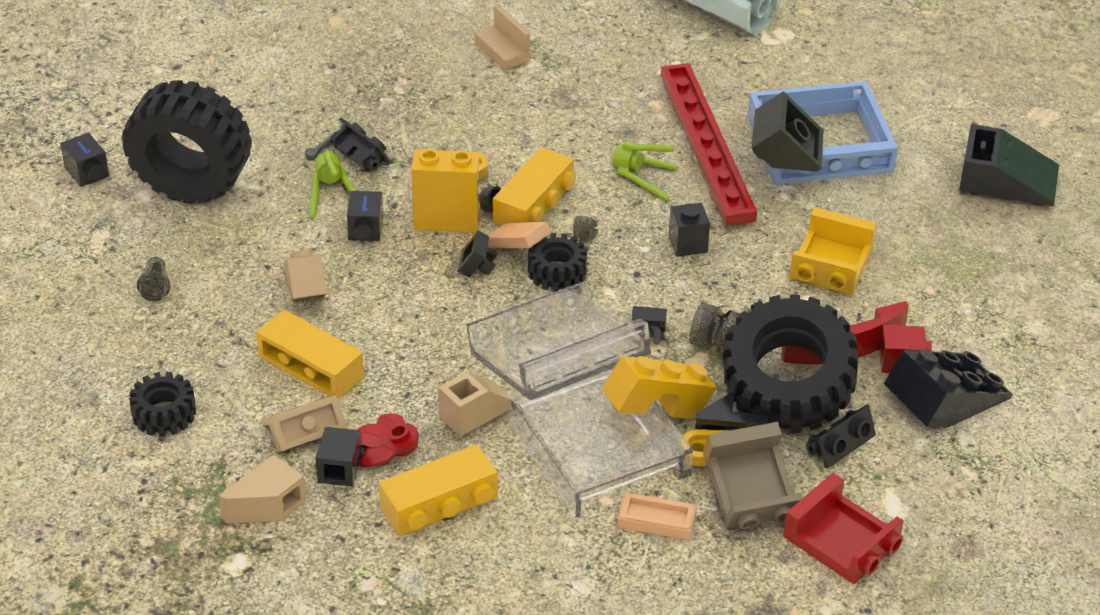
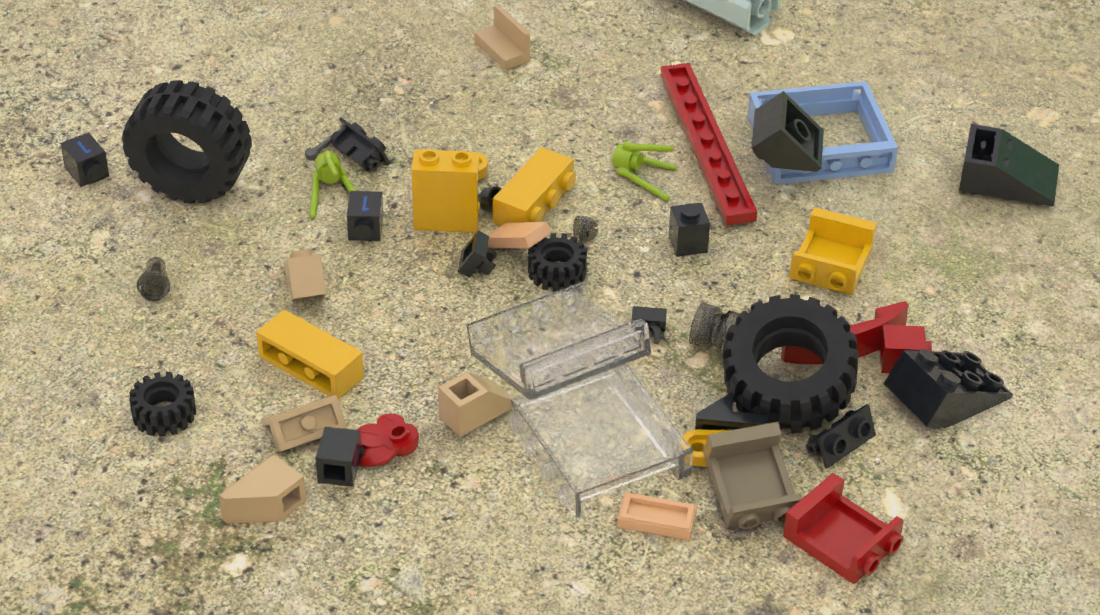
yellow brick [378,444,498,536] -> none
yellow arch [601,356,717,420] -> none

